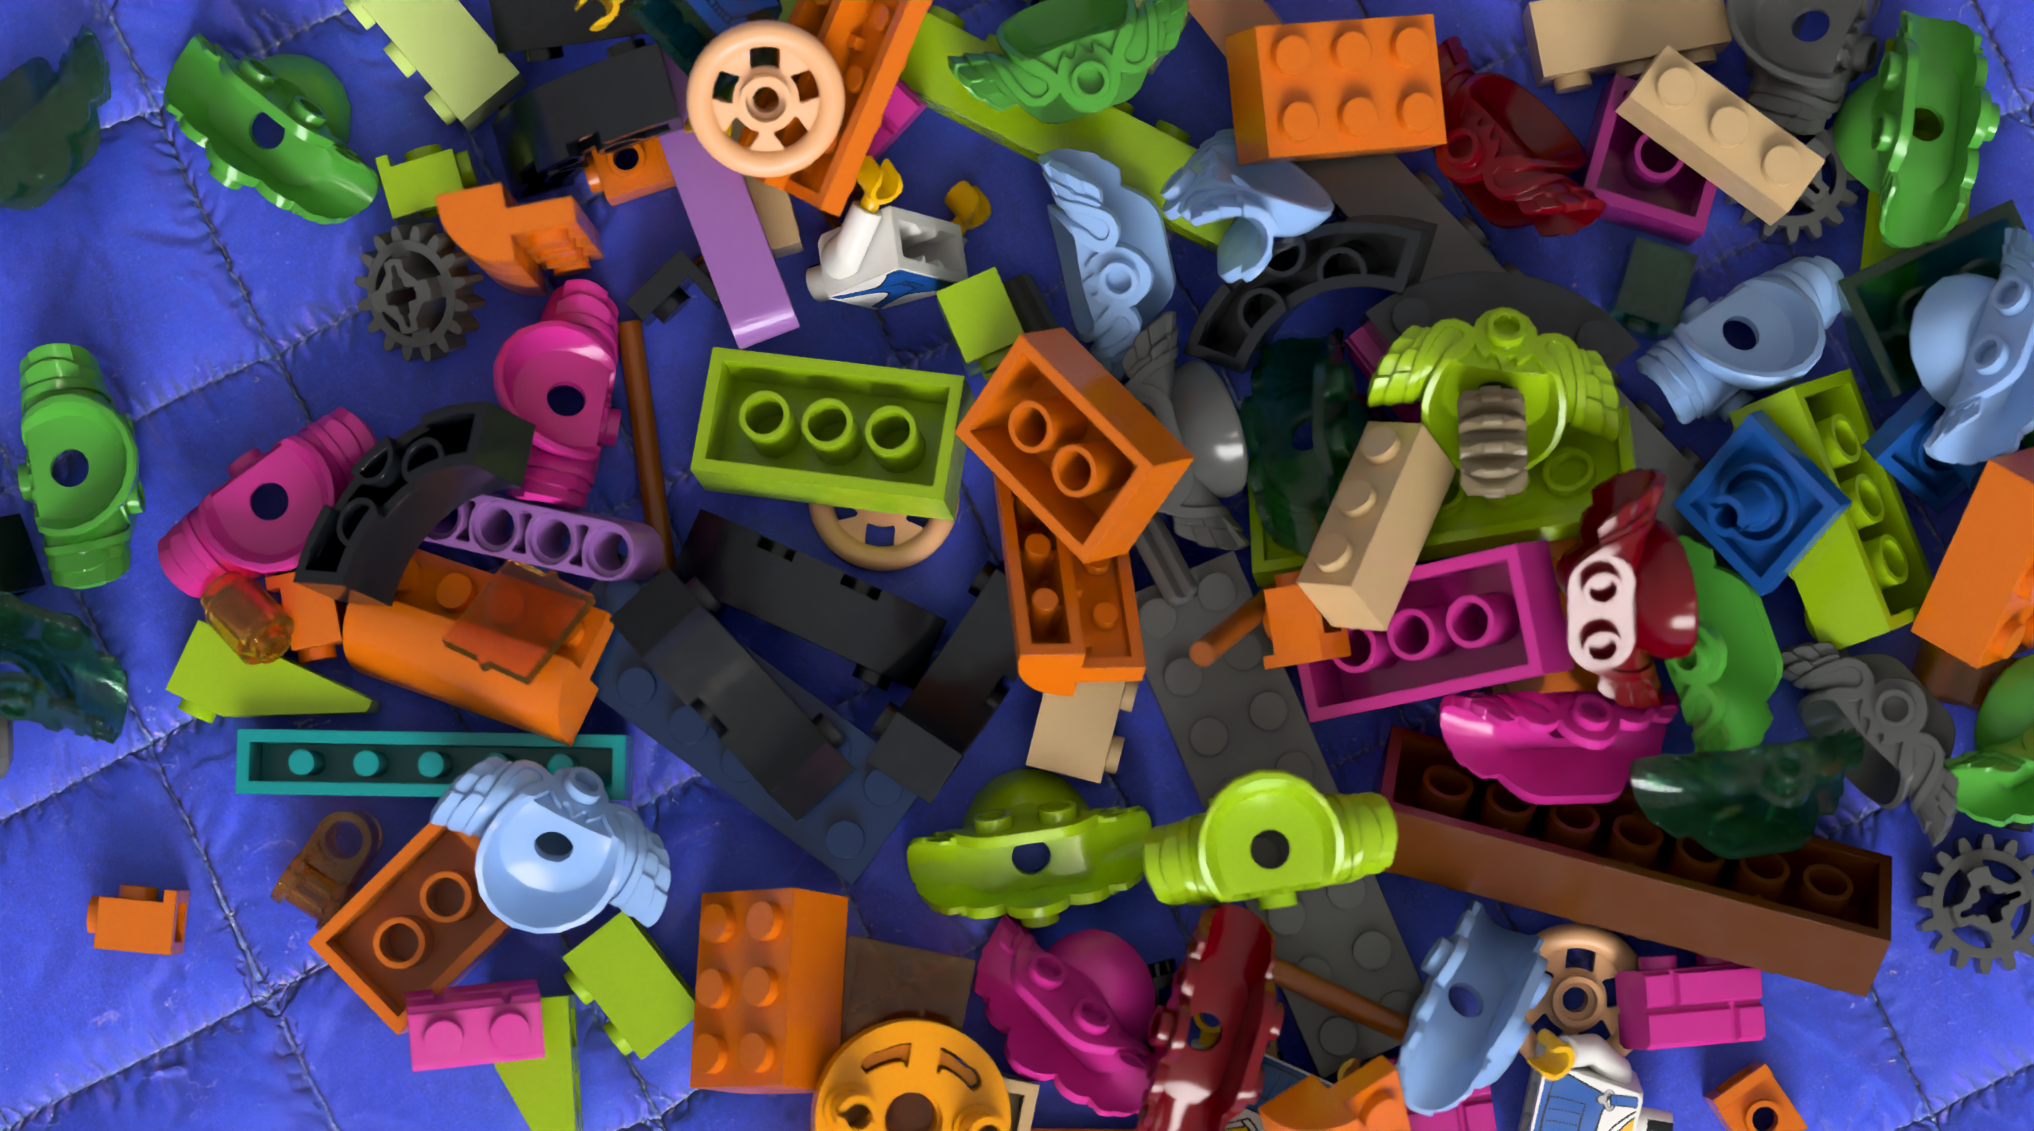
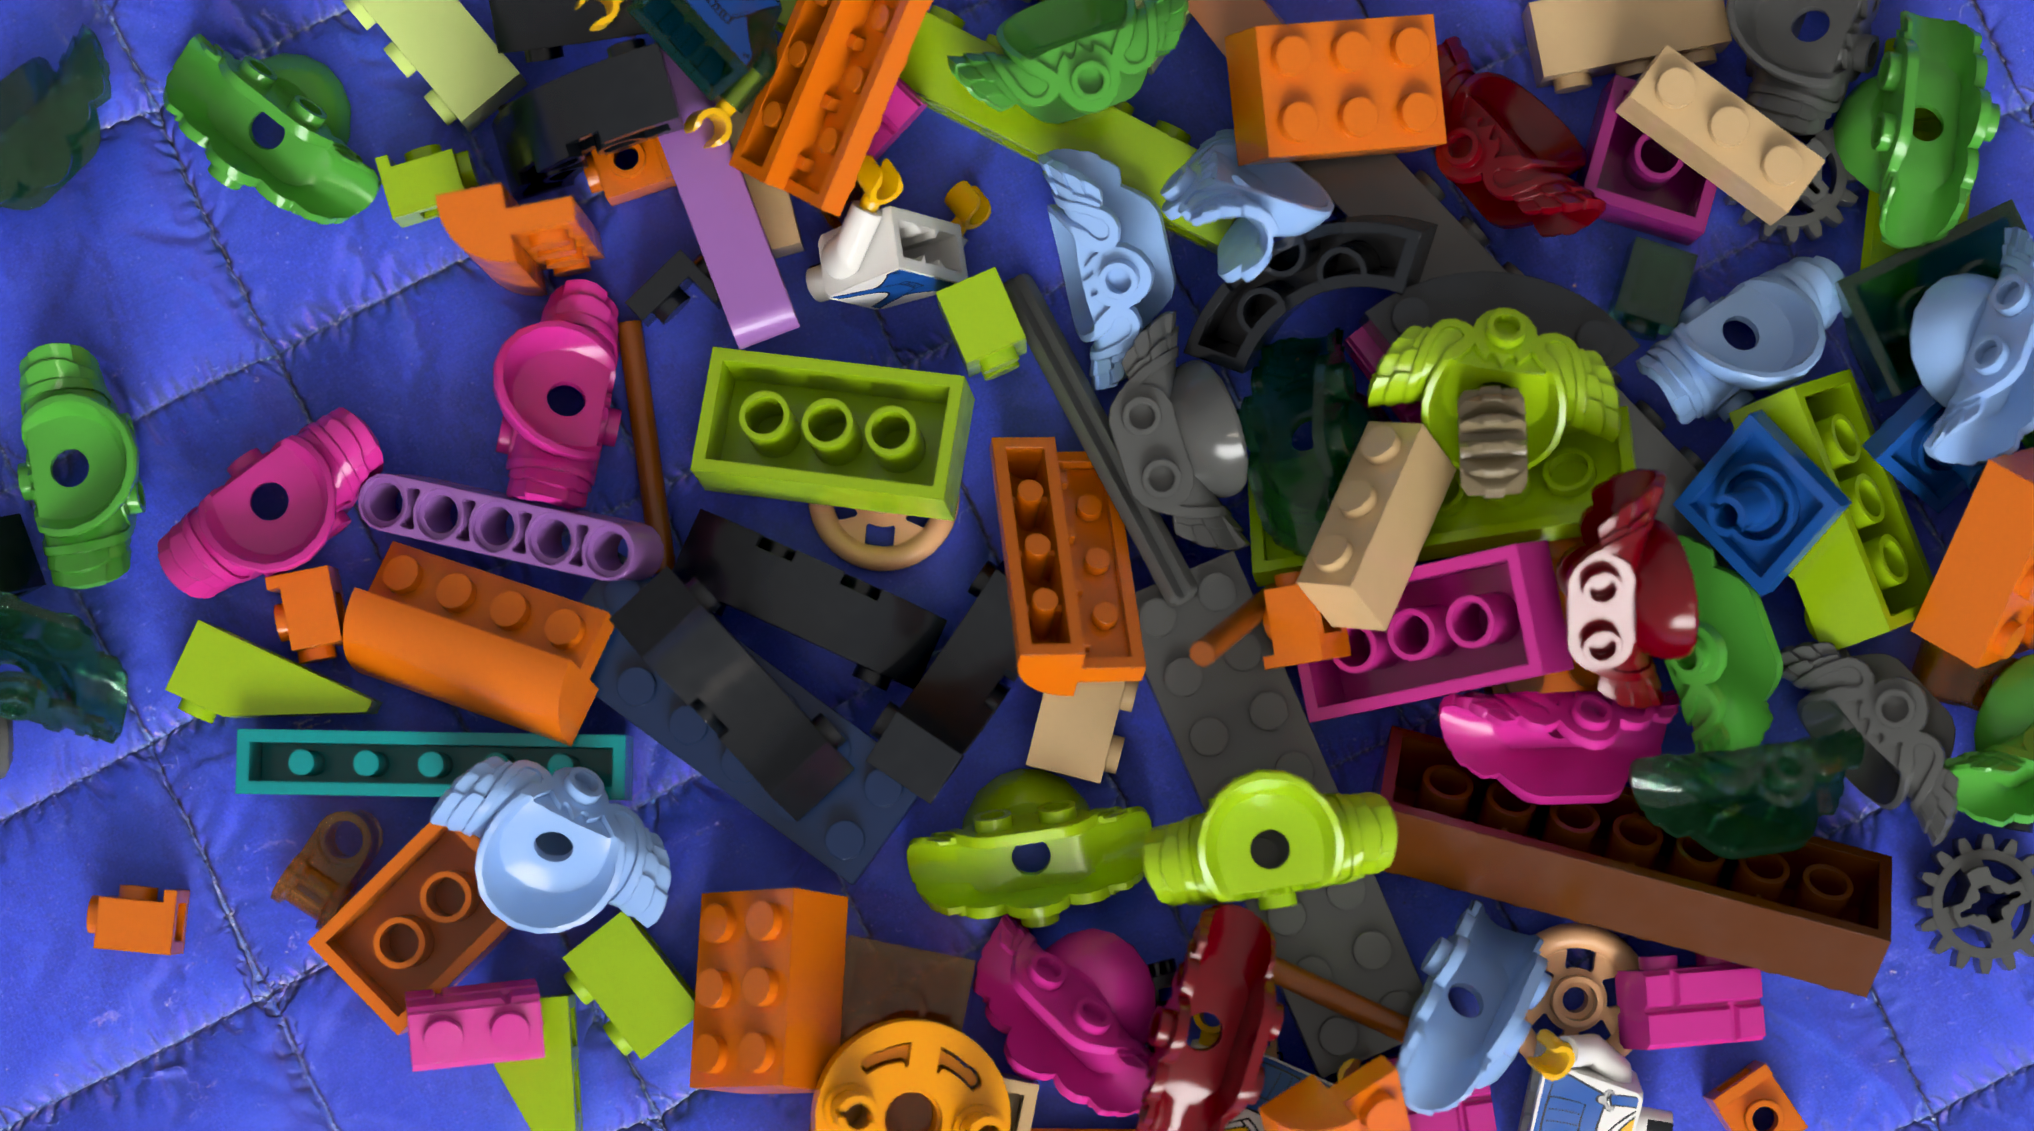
clear orange brick [200,571,294,665] -> none
black brick [293,401,536,607] -> none
dark grey gear [355,222,485,362] -> none
clear orange piece [442,559,596,685] -> none
light nougat plate [686,20,845,177] -> none
orange brick [954,327,1195,564] -> none

